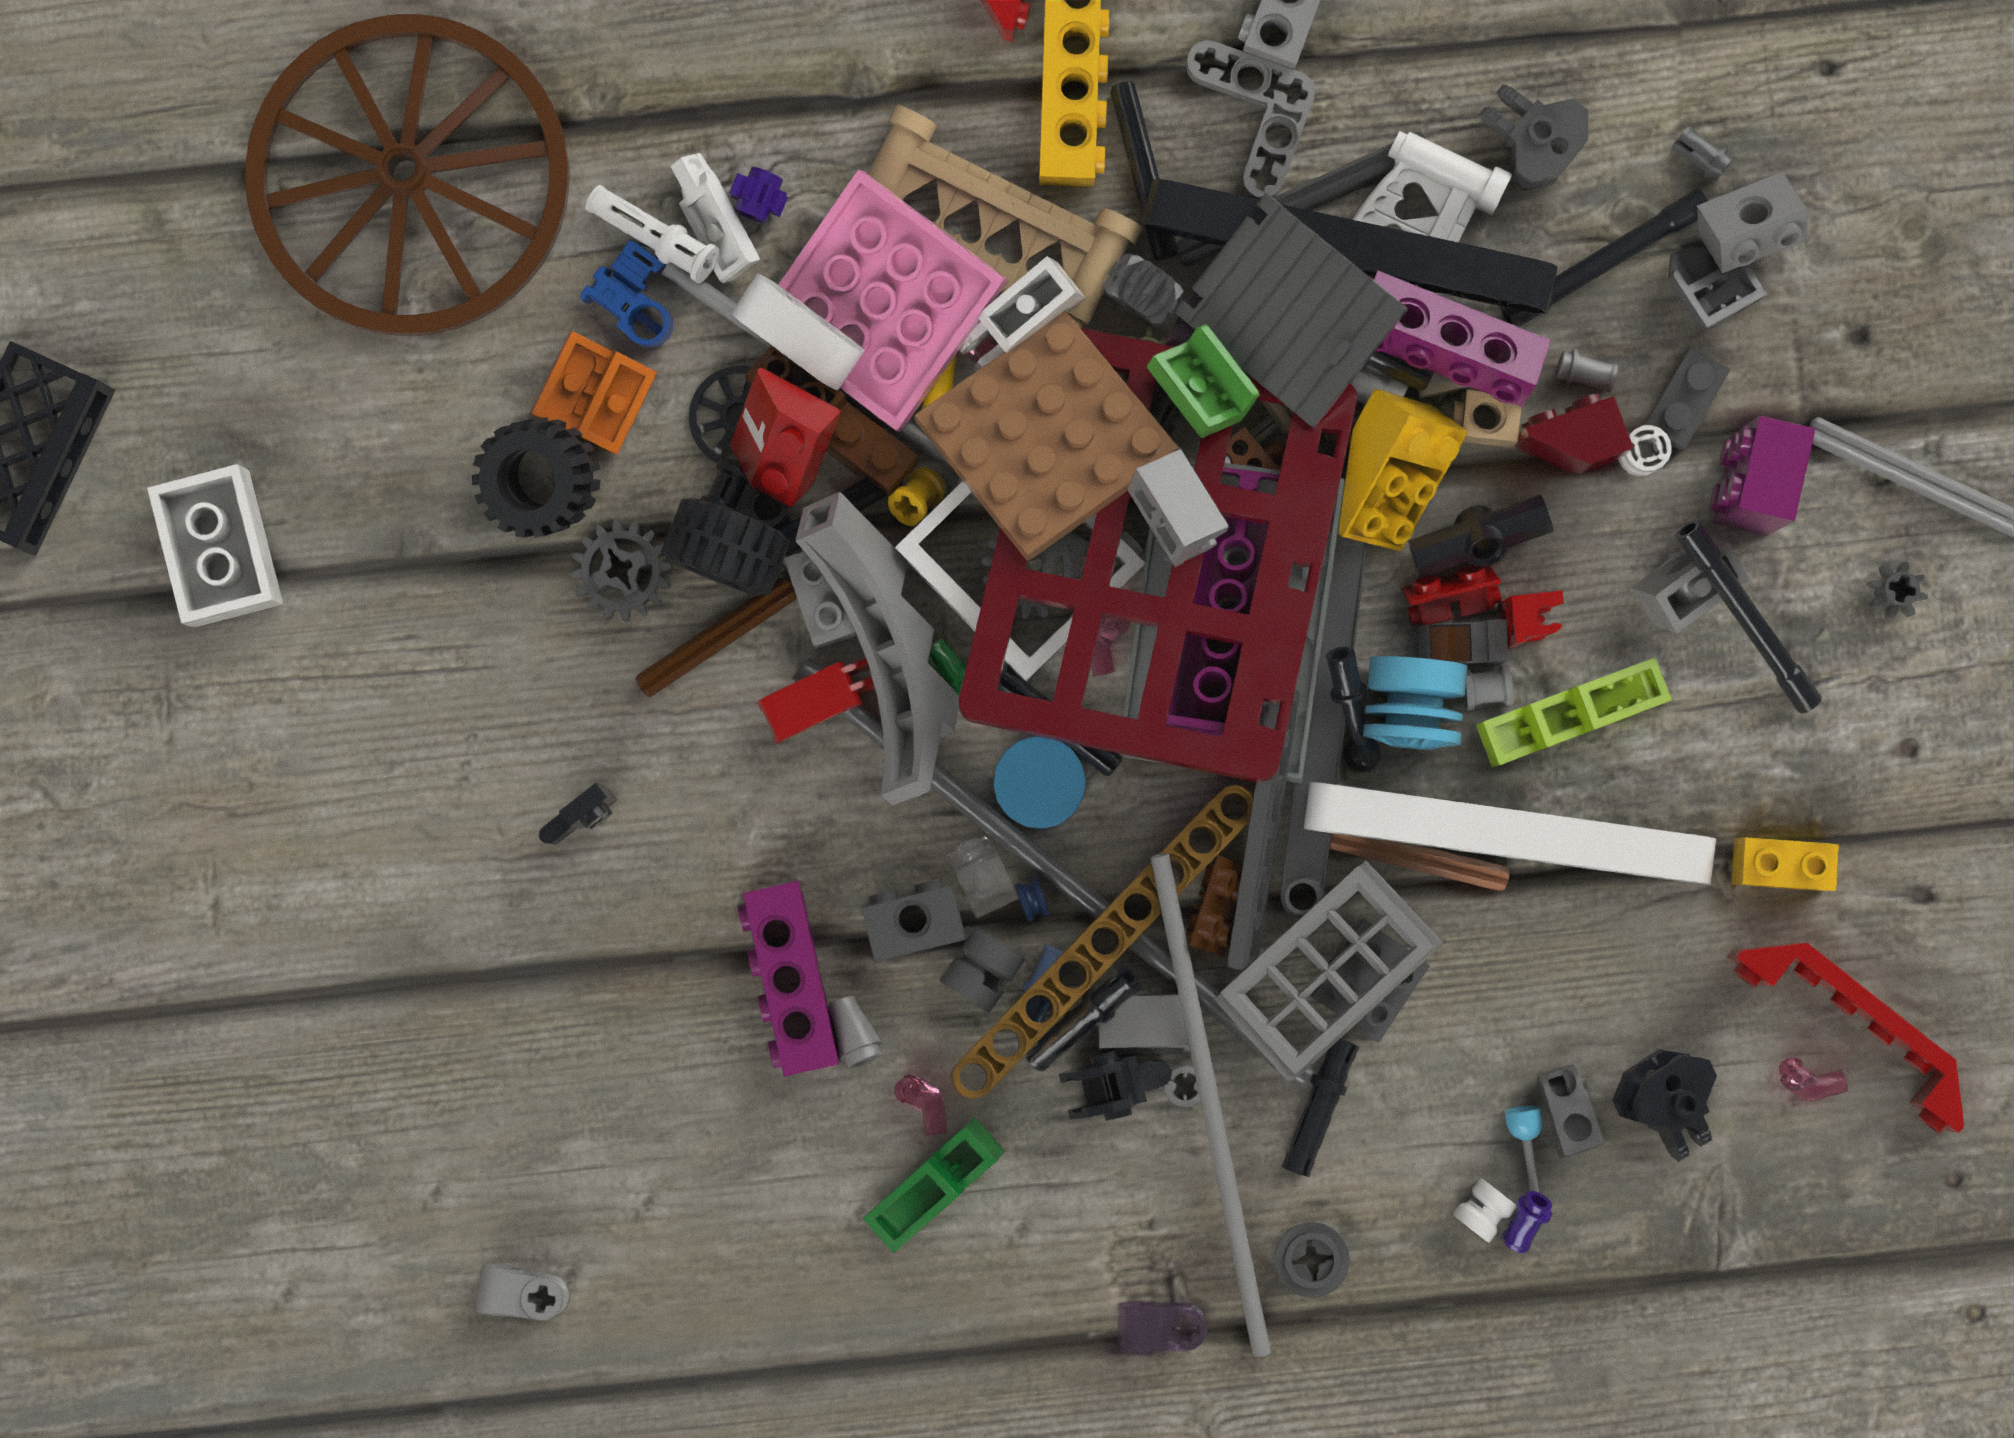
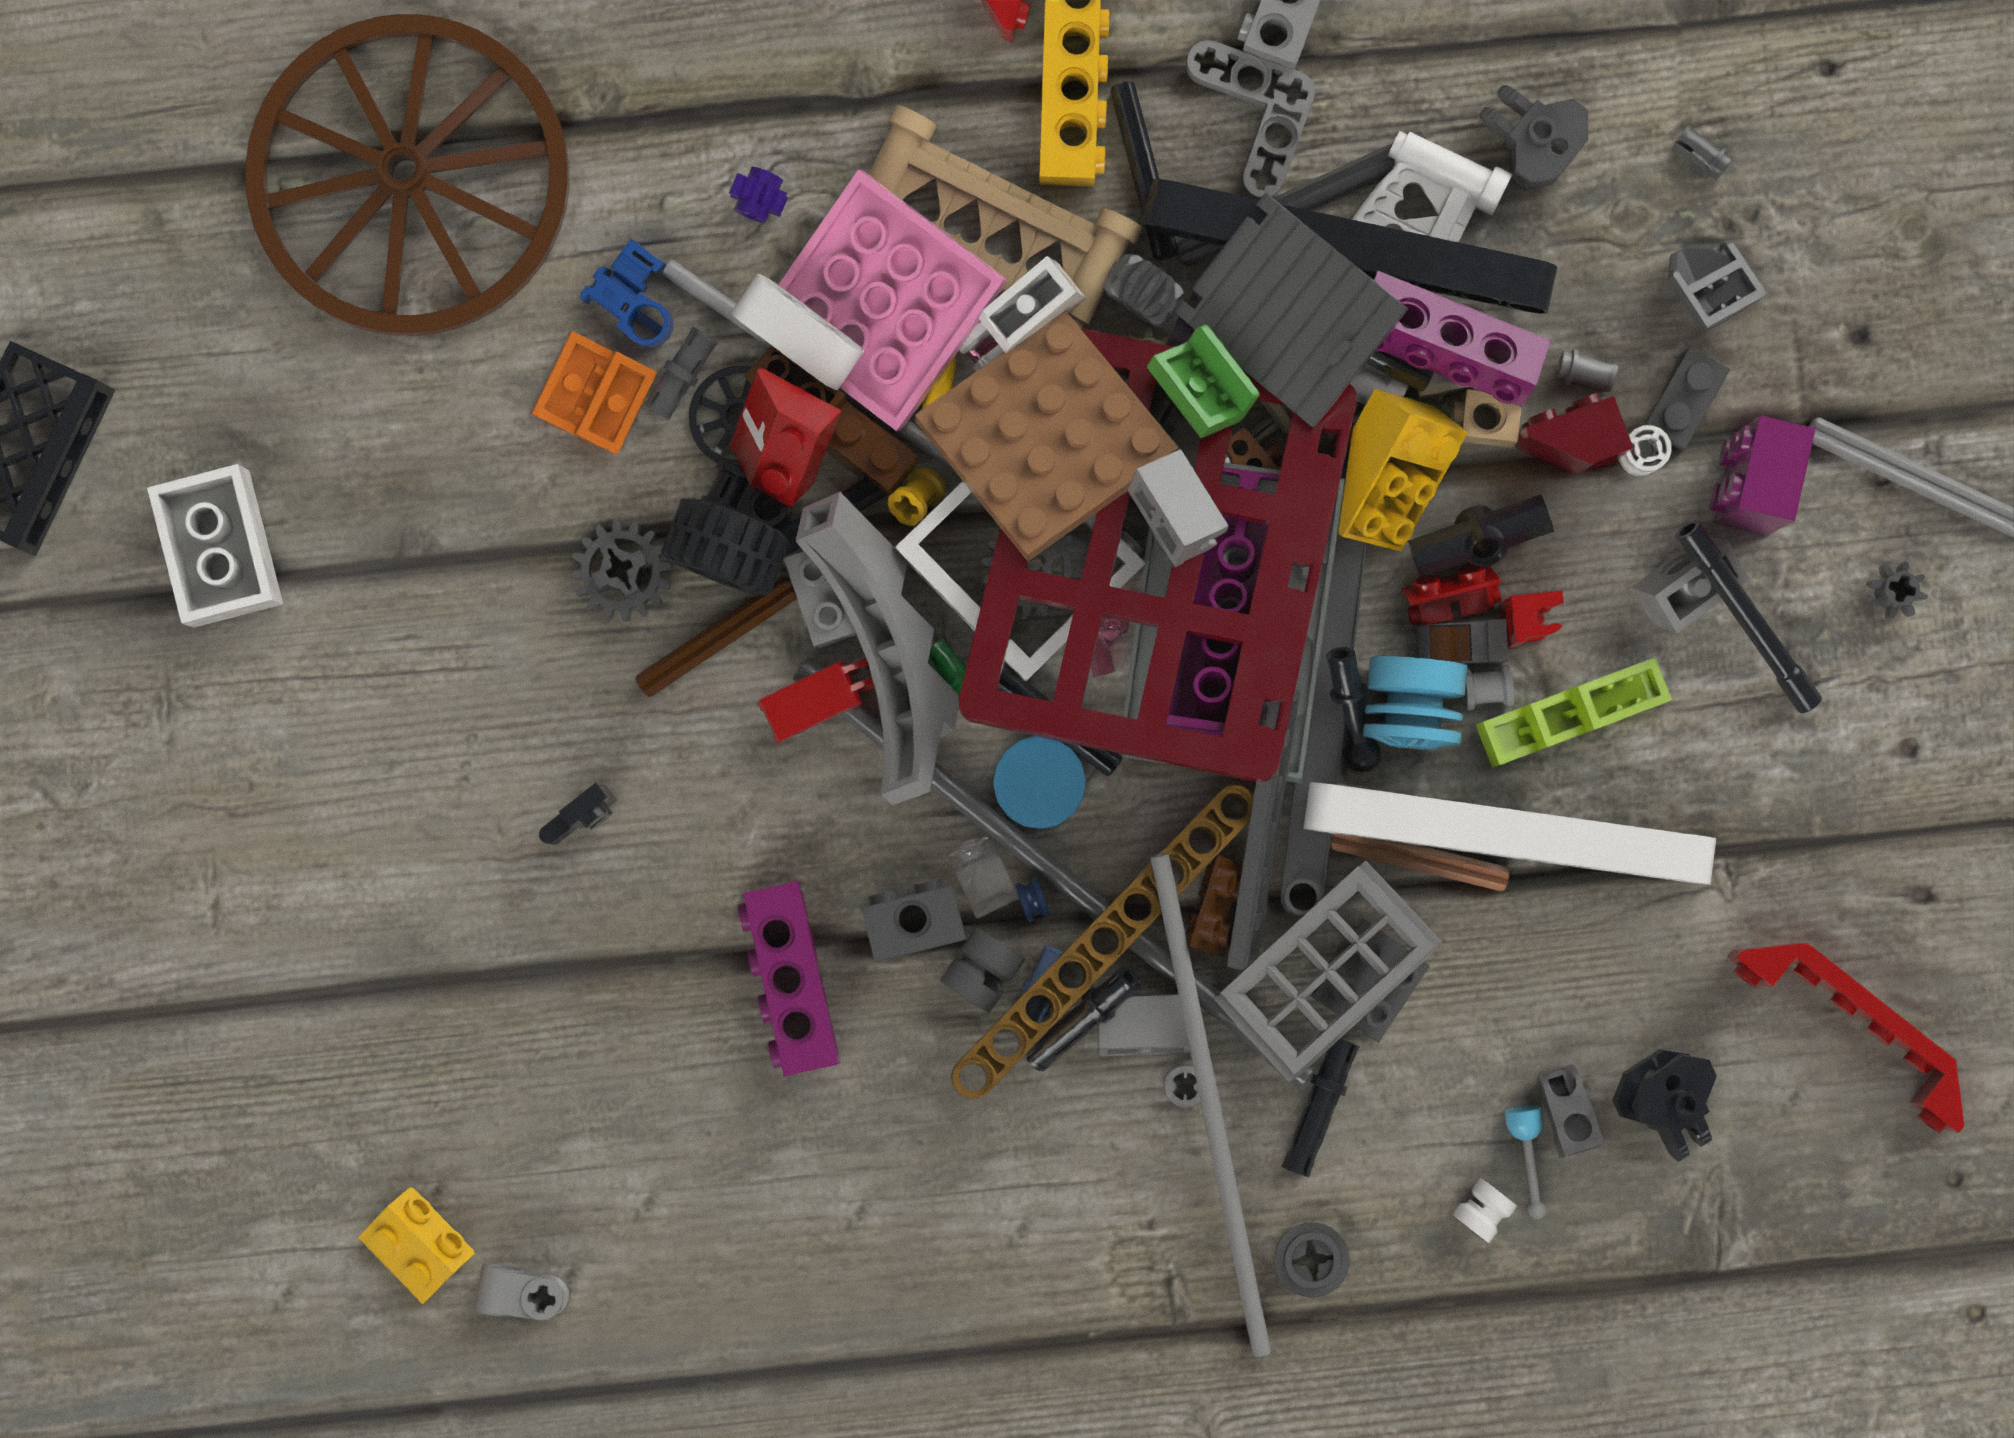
black tyre [472,418,601,538] -> none
white pin [585,185,720,283] -> none
white hinge [671,153,760,283] -> none
light grey cone [829,996,883,1069] -> none
green slope [862,1117,1005,1253] -> none
clear pink arm [894,1075,948,1136] -> none
black hinge [1059,1050,1173,1121] -> none
clear purple piece [1117,1301,1207,1354] -> none
black piece [1500,188,1708,327] -> none
dark purple pin [1501,1191,1552,1253] -> none
light grey brick [1697,172,1808,273] -> none
yellow brick [1731,837,1839,891] -> none
clear pink arm [1778,1057,1848,1101] -> none
none -> yellow bracket [358,1187,475,1304]
none -> dark grey pin [644,326,718,420]

